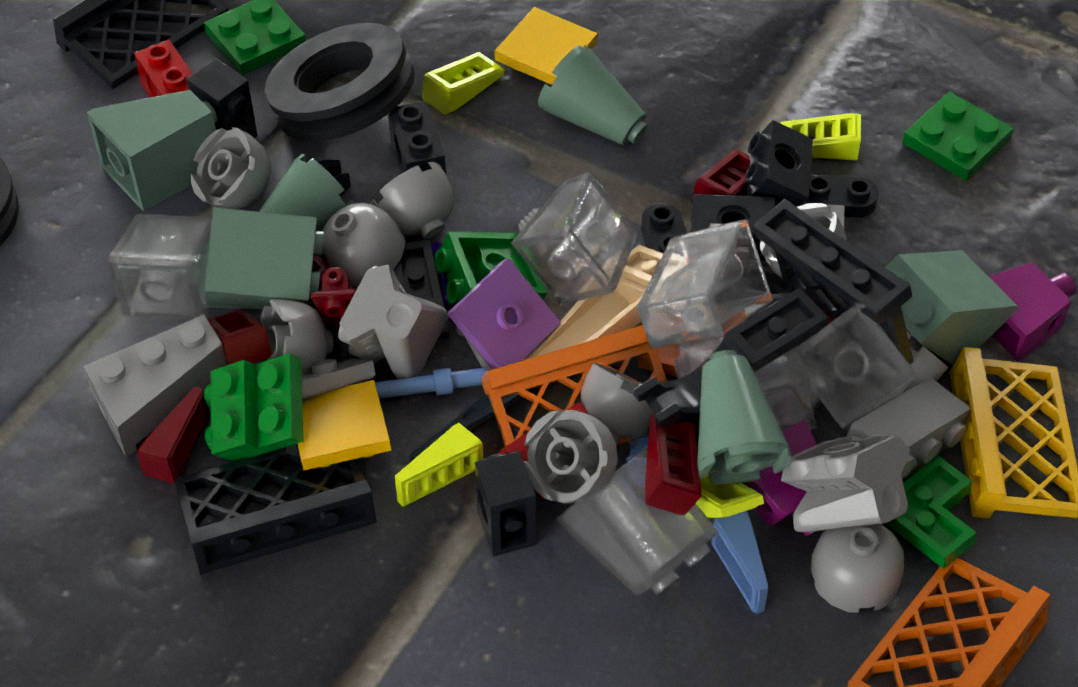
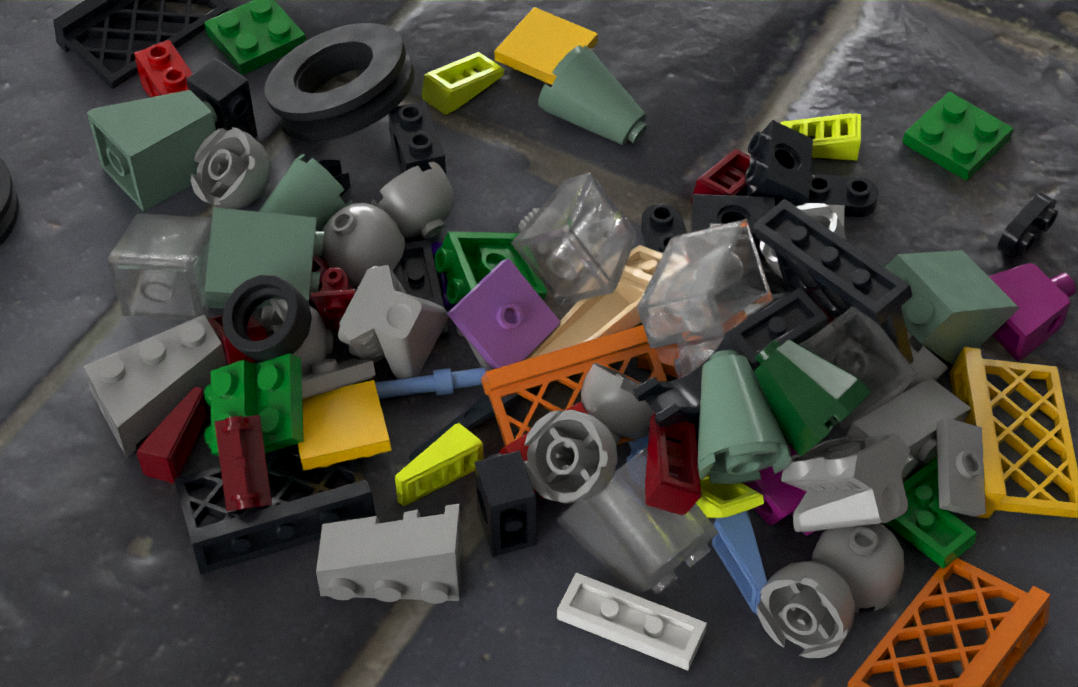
none -> dark red hinge [214,415,272,512]
none -> black tyre [222,275,312,362]
none -> light grey wedge [316,504,463,604]
none -> white plate [557,573,707,671]
none -> dark green cone [754,339,871,457]
none -> light grey cylinder [757,561,855,658]
none -> light grey plate [936,418,986,517]
none -> black plate [997,192,1058,258]

